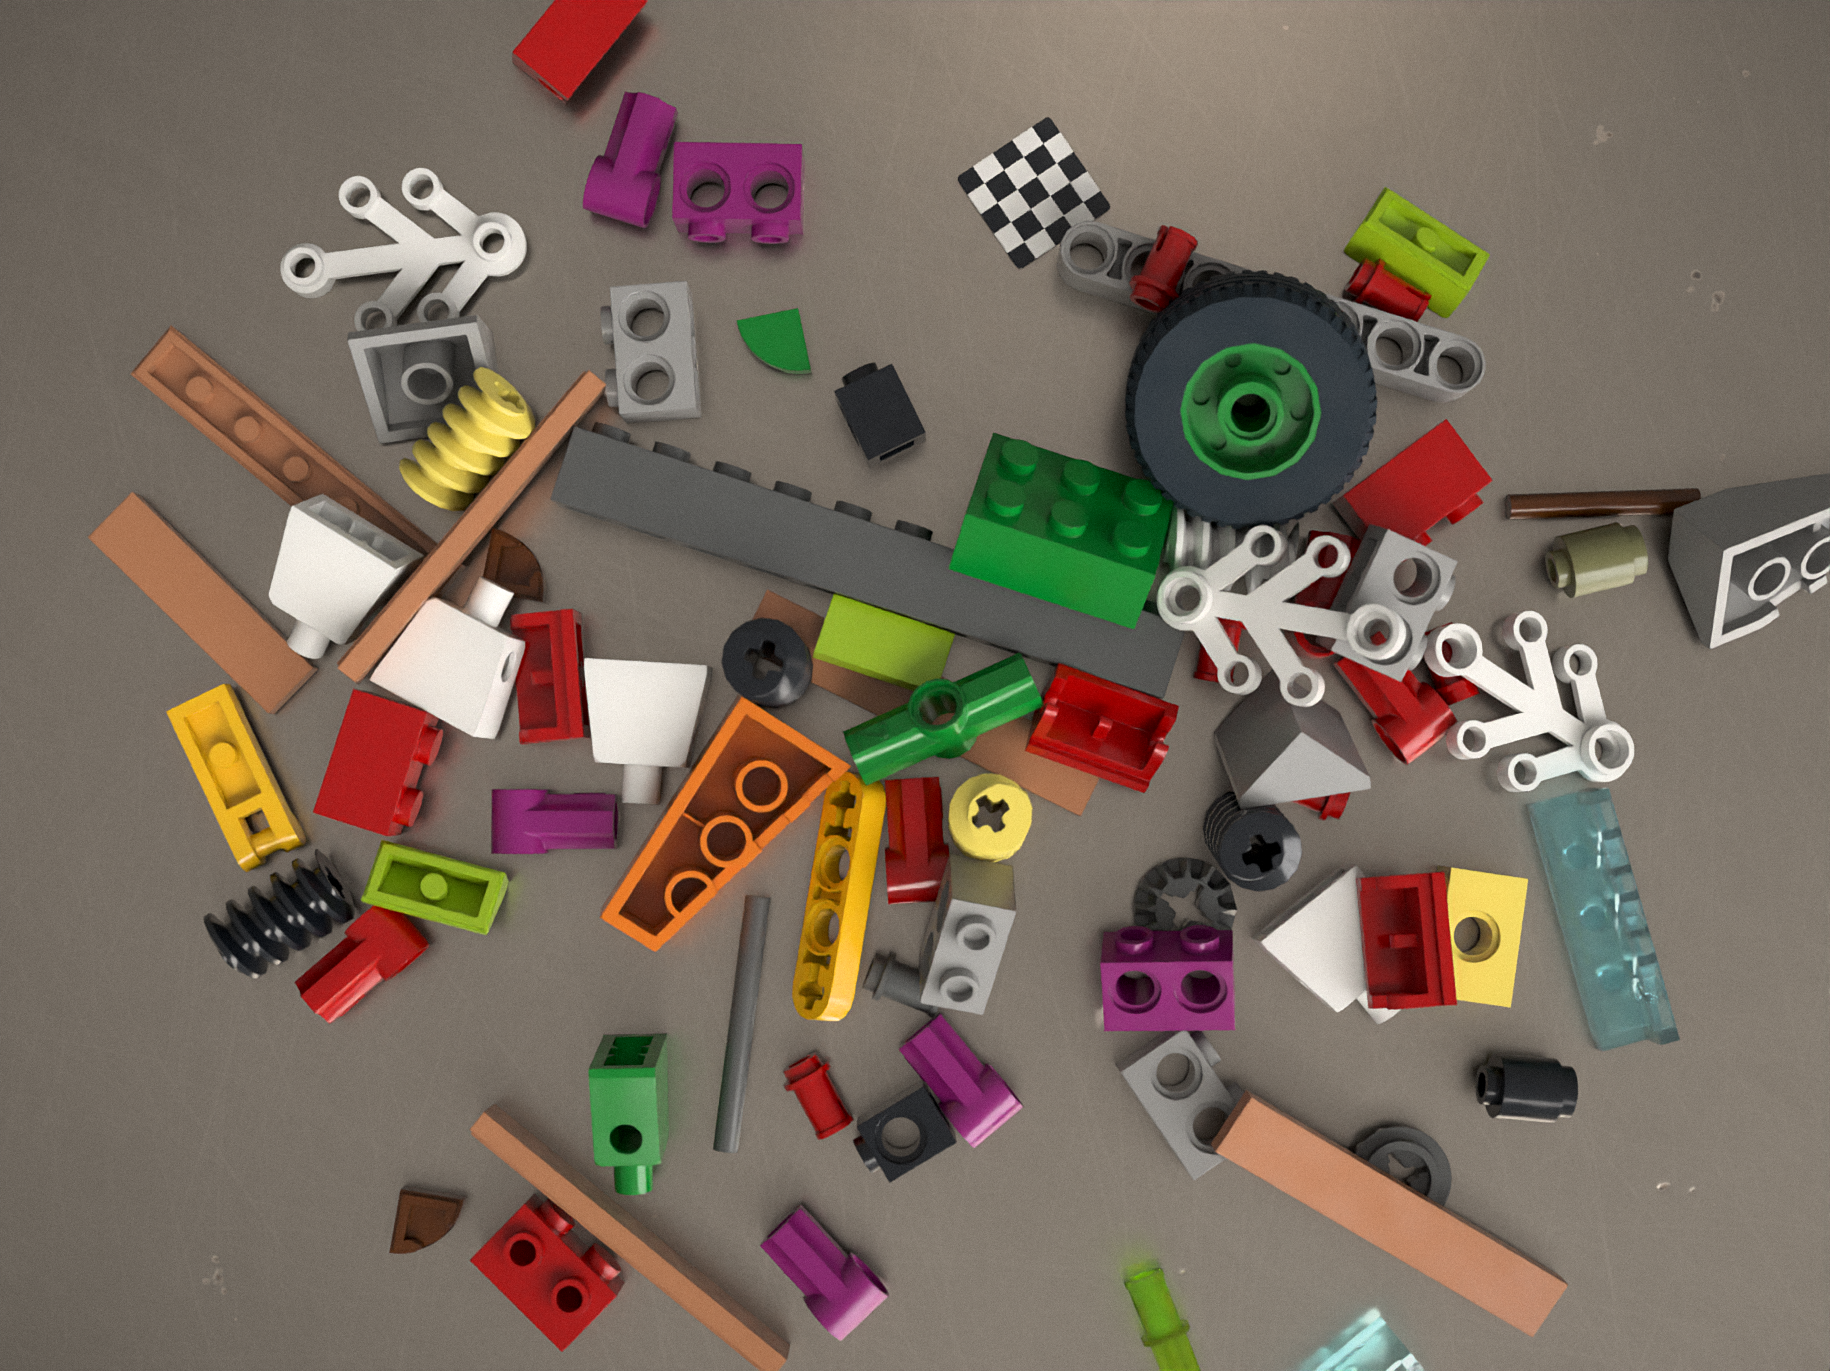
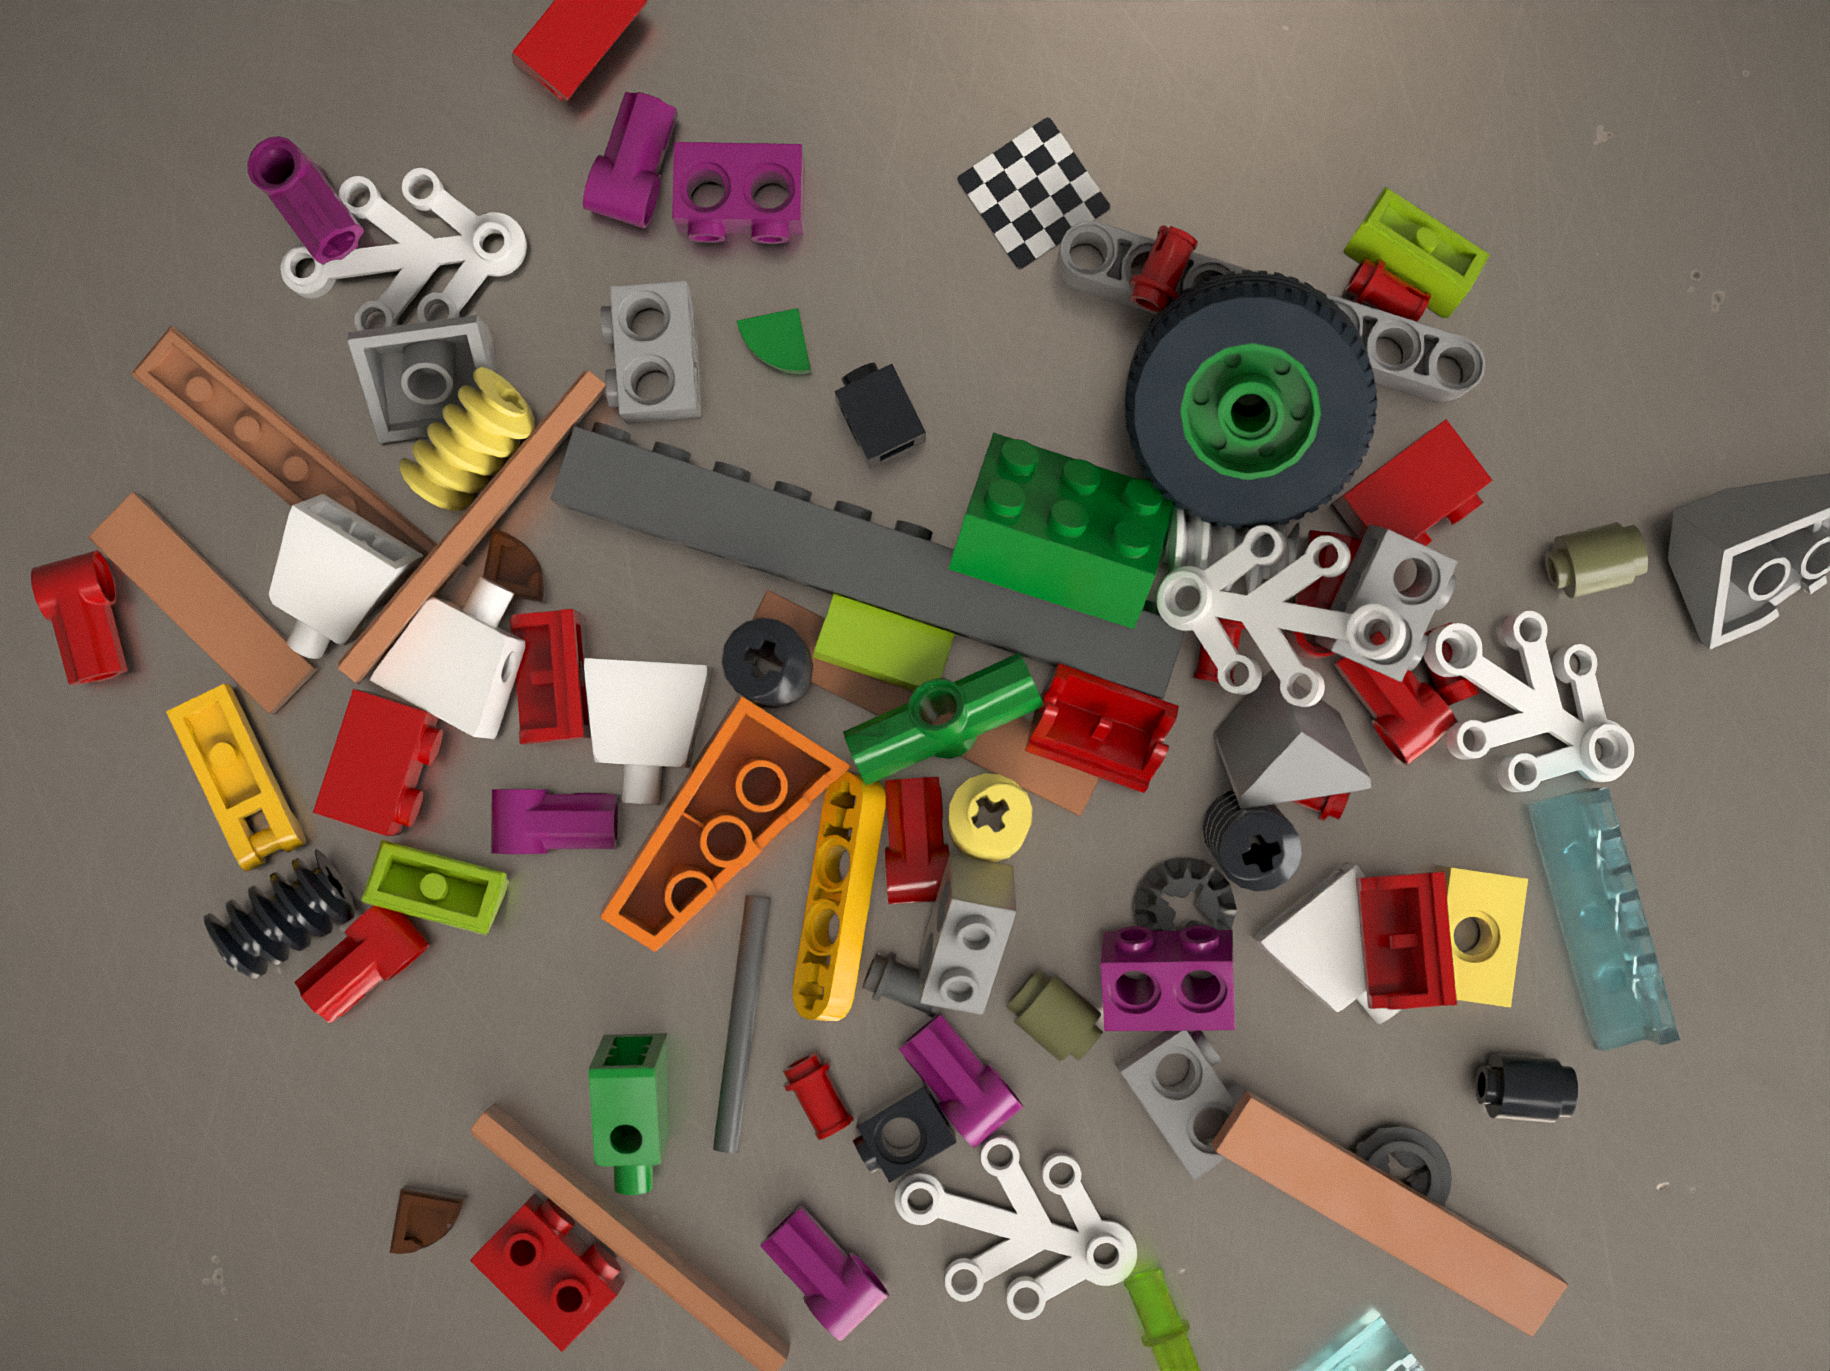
reddish brown bar [1505,488,1701,520] -> none
none -> red piece [31,550,128,685]
none -> magenta piece [247,136,364,265]
none -> white plant [895,1135,1137,1320]
none -> olive brick [1005,968,1103,1062]

